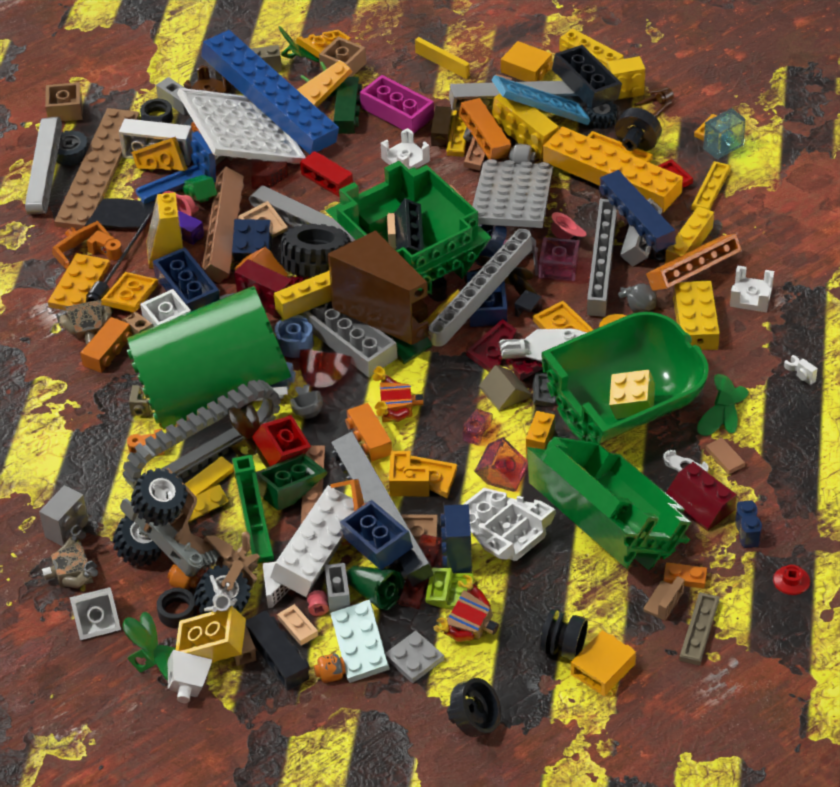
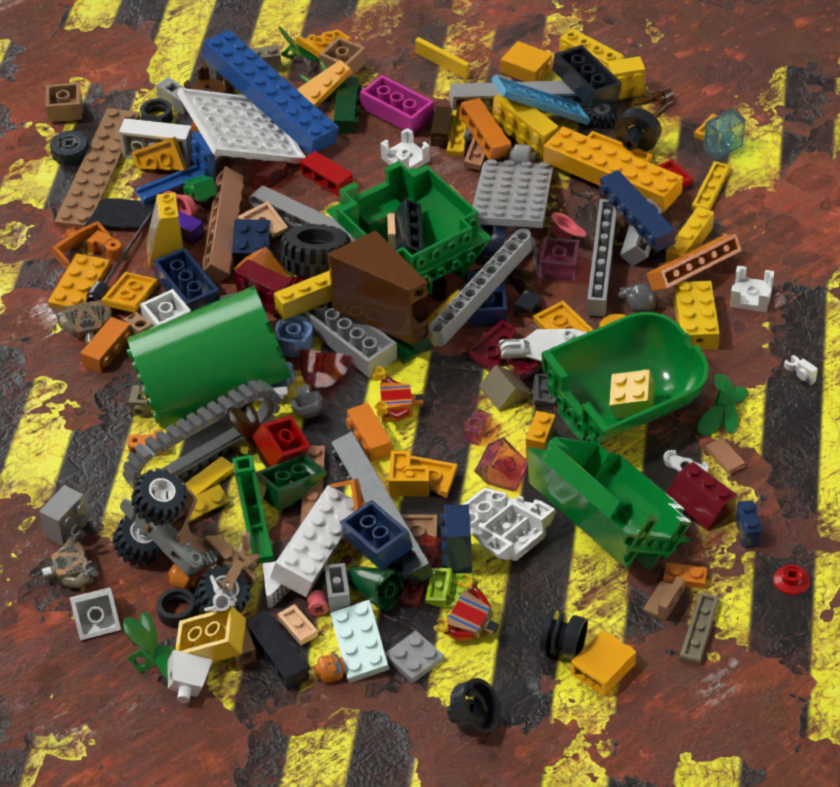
beam [25,117,62,215] -> none

